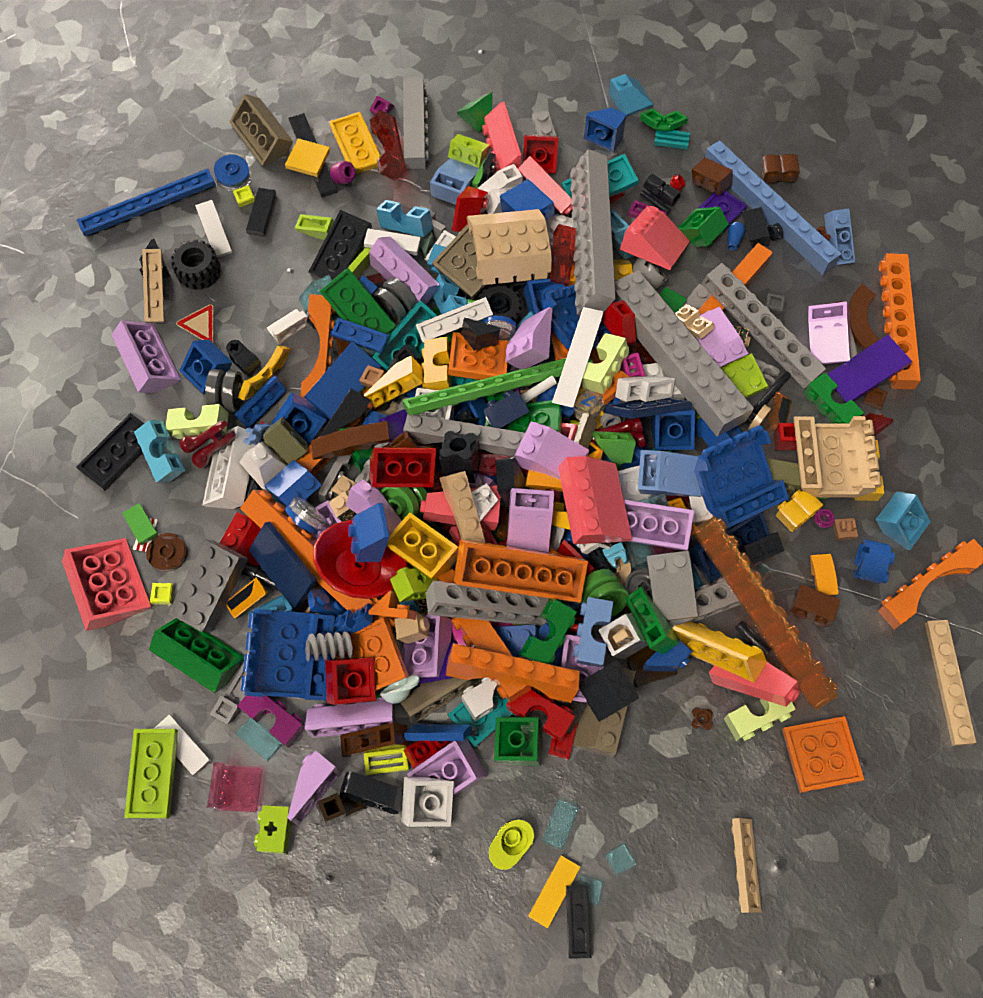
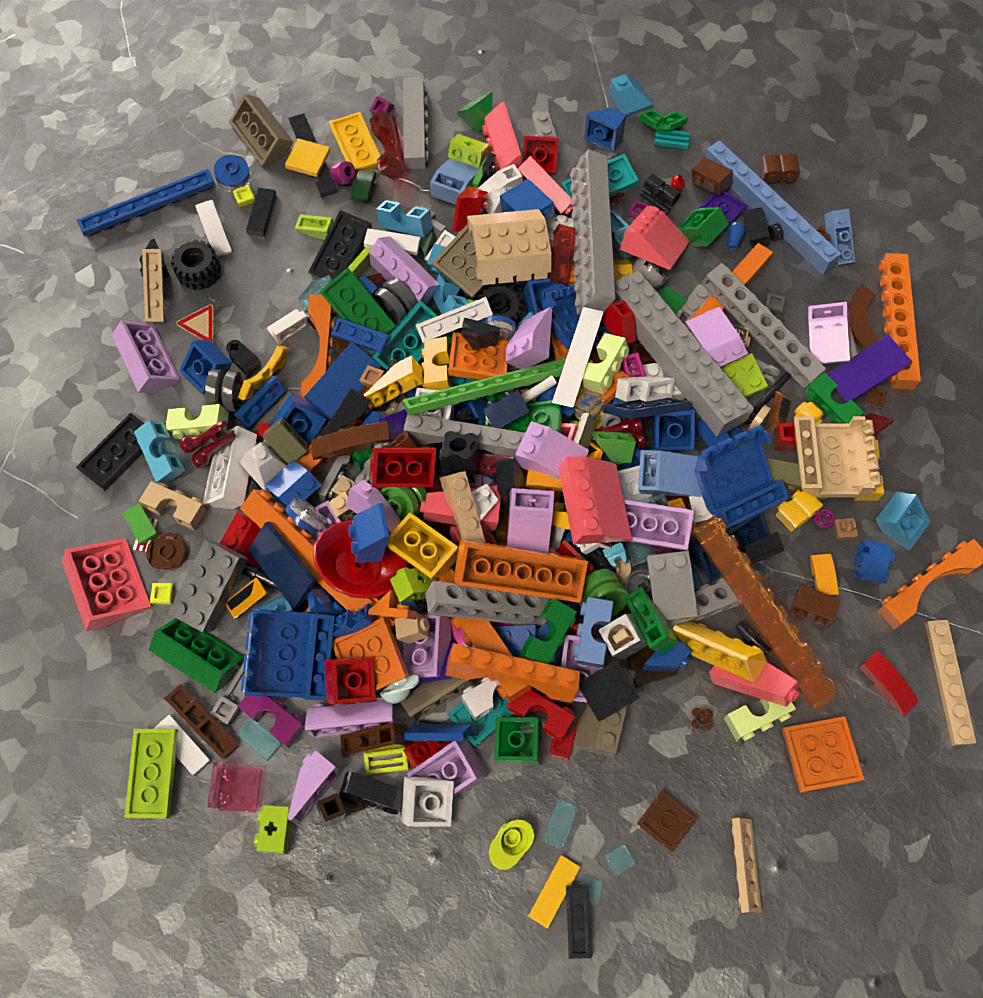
medium blue plate [243,423,272,445] -> none
light grey piece [305,632,352,661] -> none
black slope [393,344,423,363] -> none
tan slope [675,304,715,339] -> none
none -> tan arch [139,482,206,531]
none -> reddish brown slope [164,684,239,759]
none -> dark green slope [351,170,376,202]
none -> reddish brown tile [636,789,698,854]
none -> yellow head [794,402,823,424]
none -> red slope [859,650,919,716]

